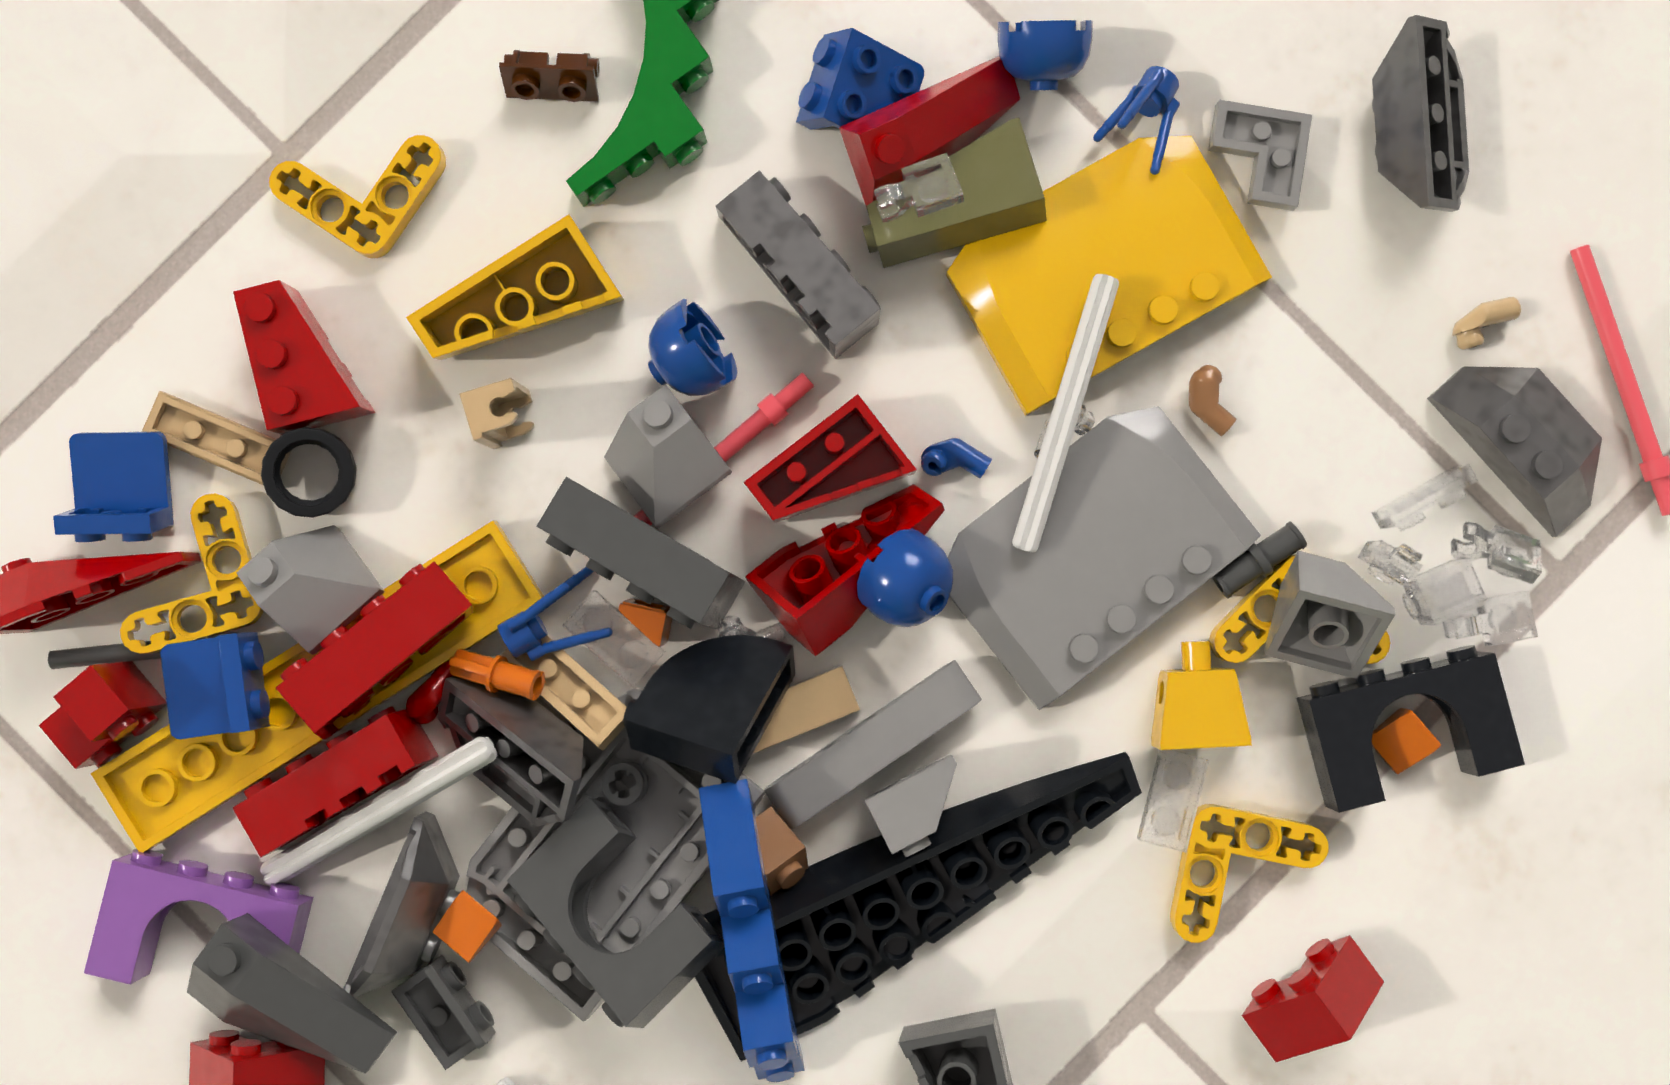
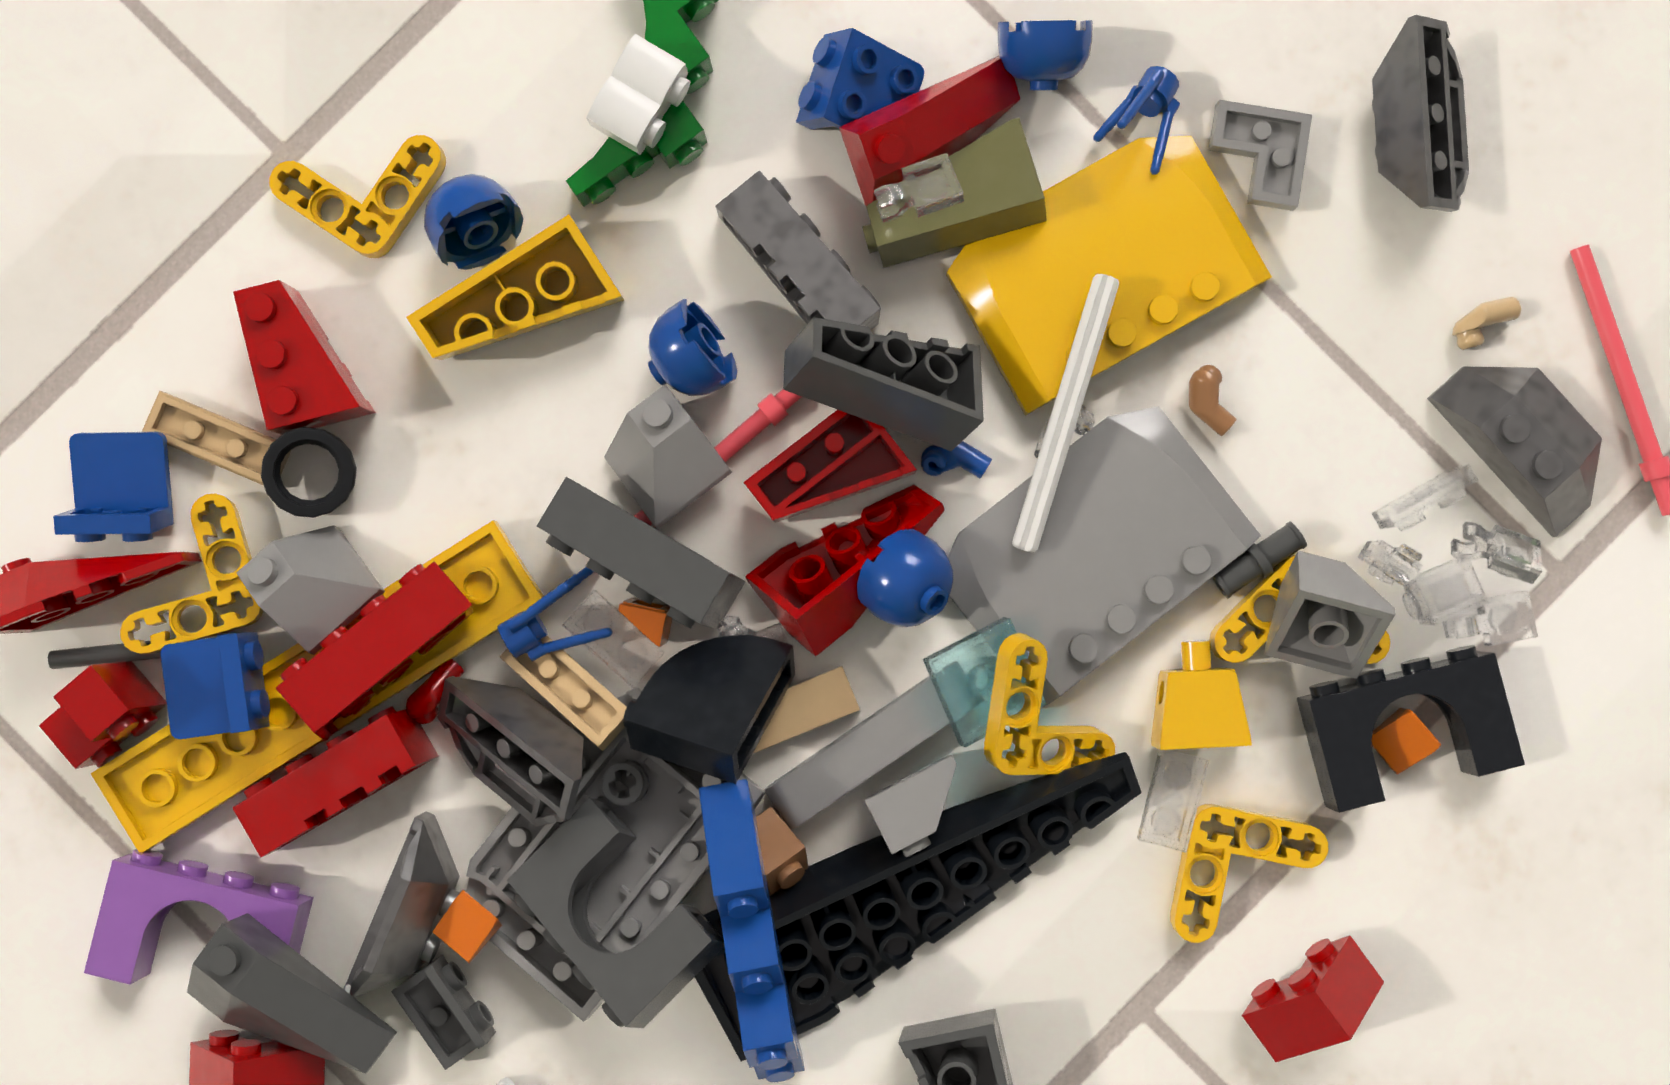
white axle [260,737,497,886] -> none
orange axle [449,649,545,701] -> none
tan hinge [459,378,534,449] -> none
reddish brown hinge [499,50,600,102] -> none
none -> blue cylinder [424,174,524,270]
none -> white brick [586,34,691,155]
none -> dark grey wedge [783,317,984,451]
none -> clear light blue plate [923,617,1046,748]
none -> yellow beam [984,633,1115,775]

